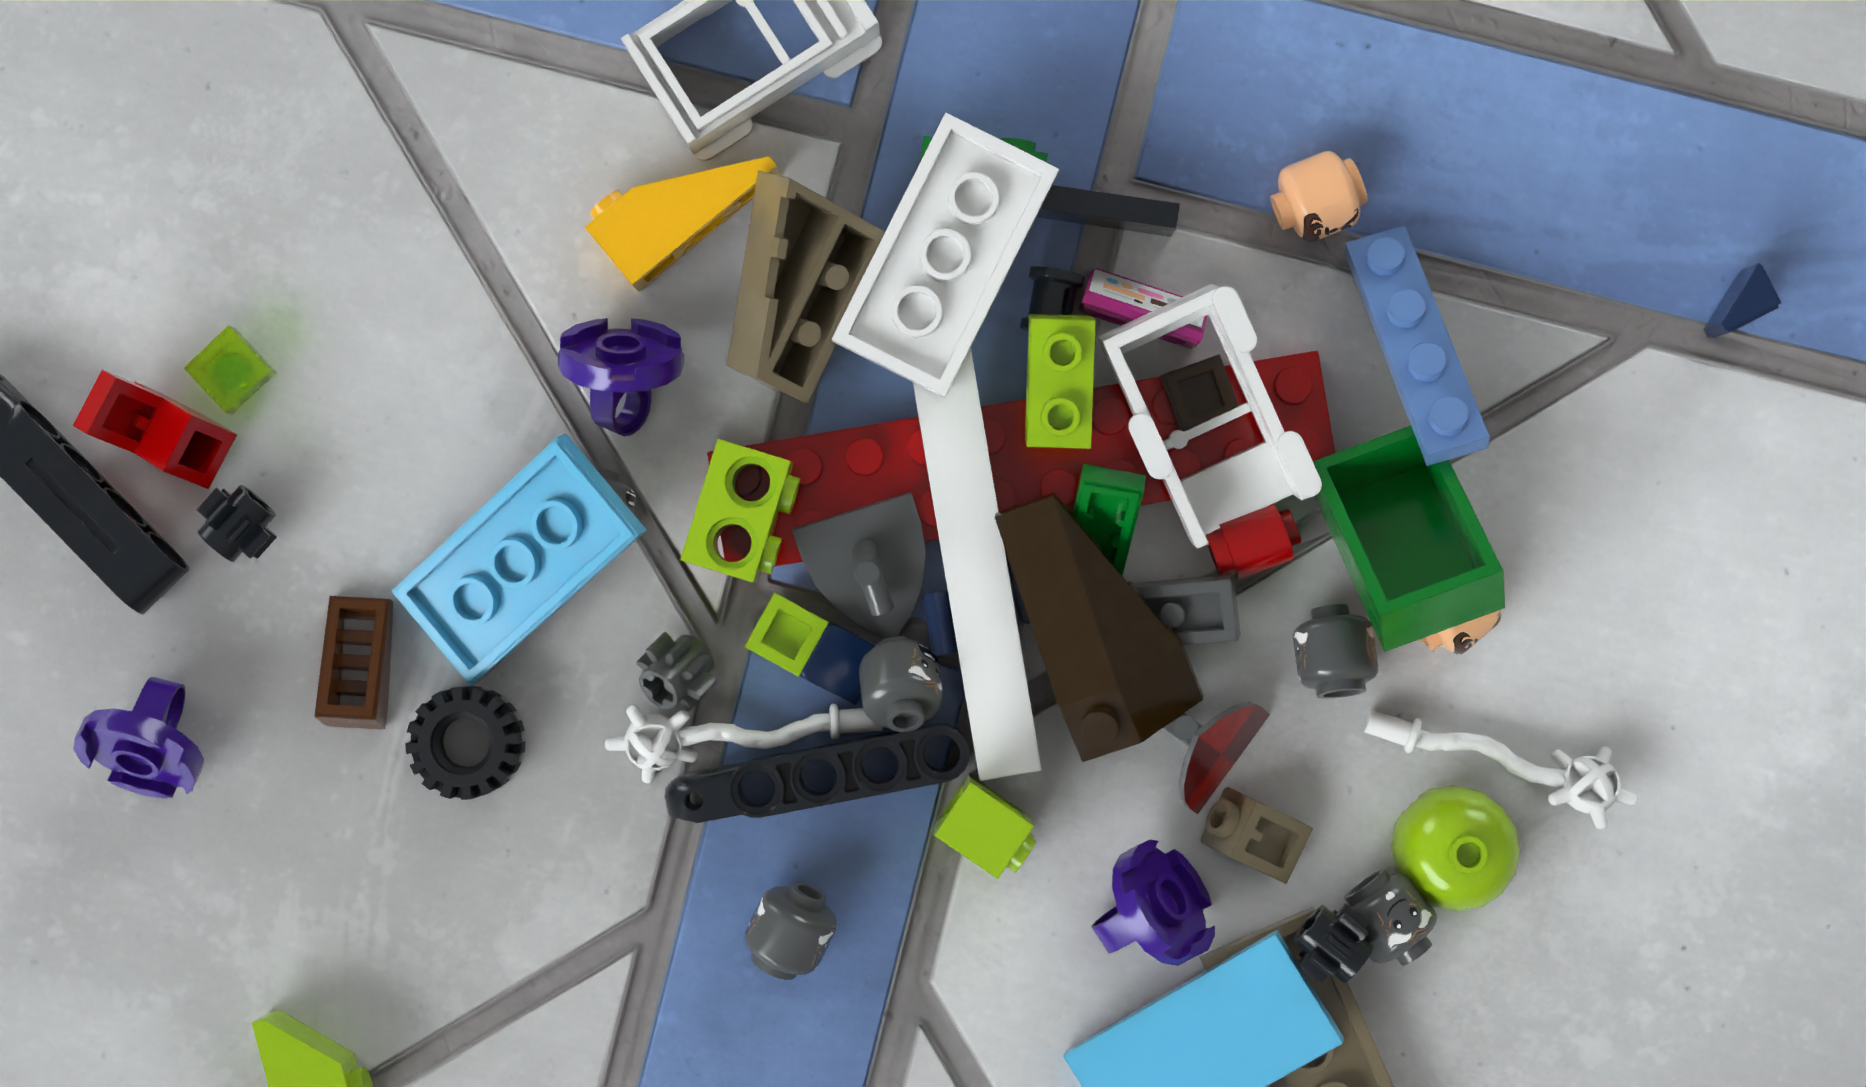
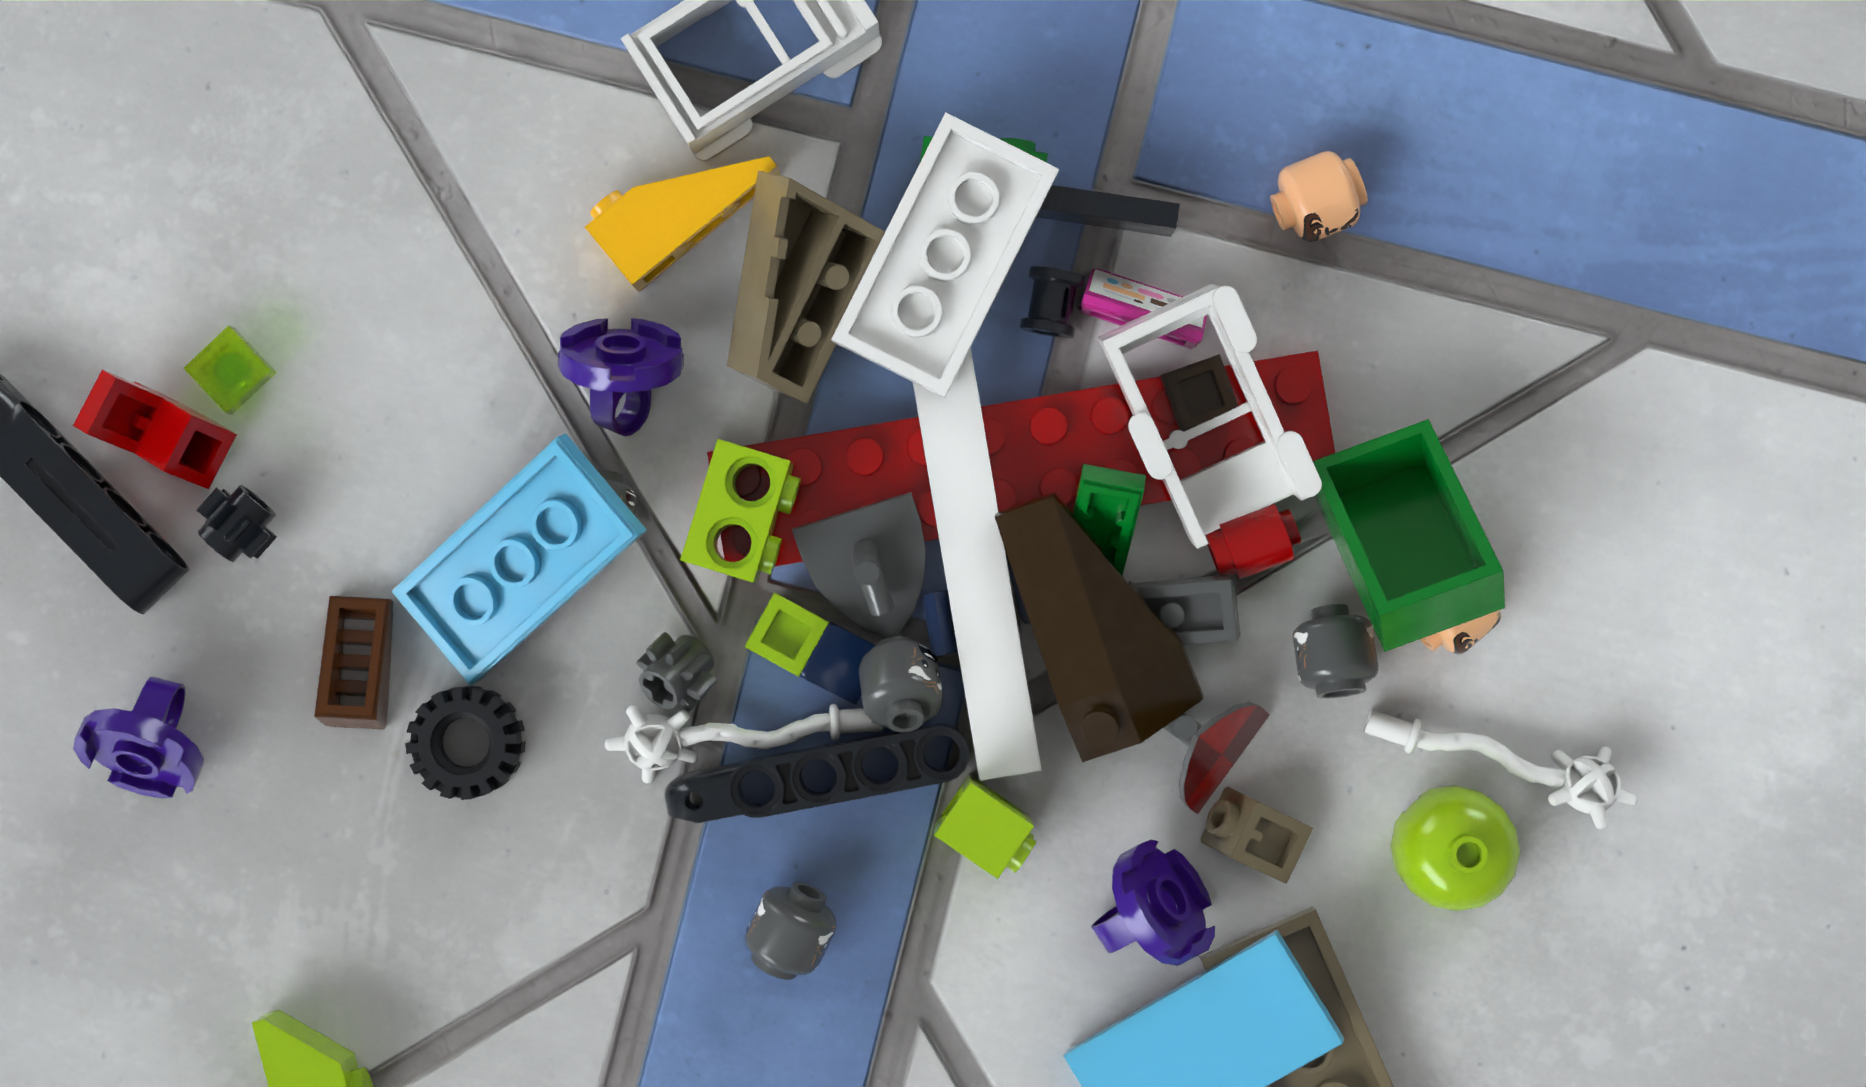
lime brick [1025,314,1096,449] -> none
black gear [1293,903,1373,984] -> none
dark grey head [1344,869,1437,966] -> none
medium blue plate [1345,225,1490,466] -> none
dark blue slope [1703,263,1781,338] -> none

